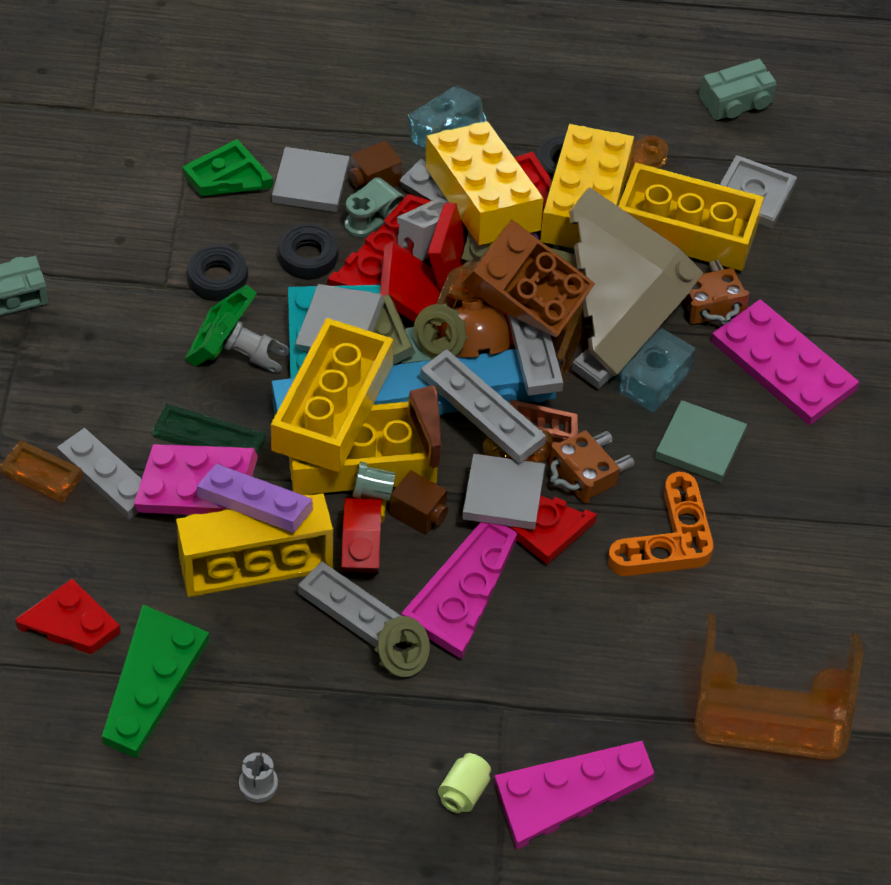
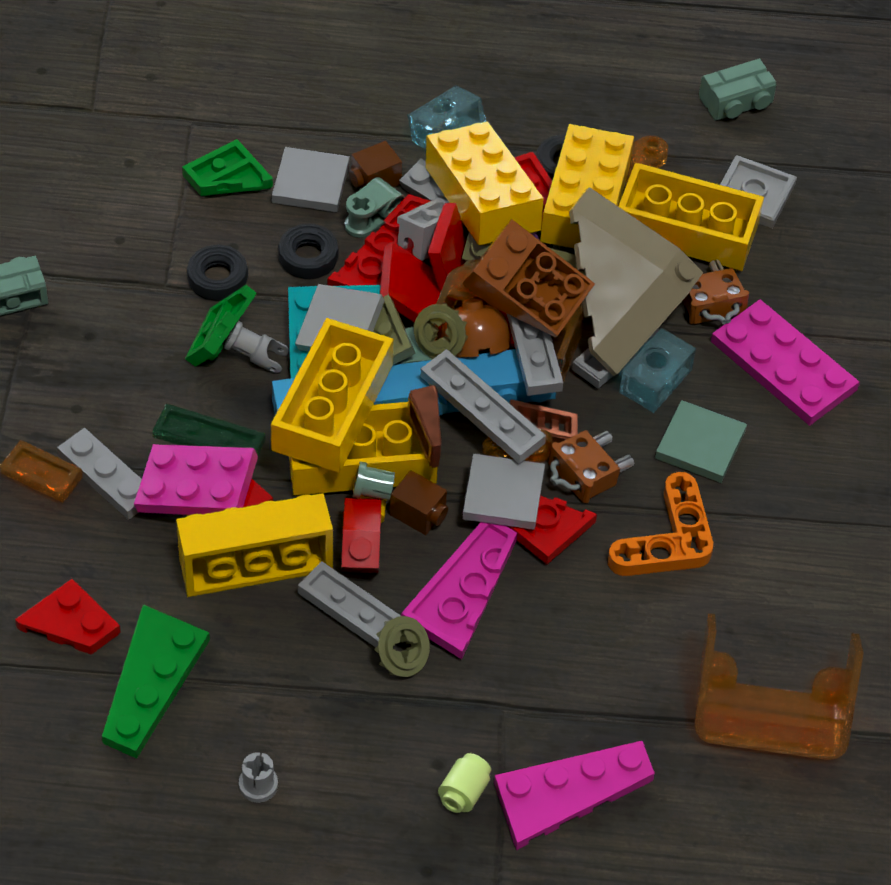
medium lavender plate [197,464,313,533] -> none

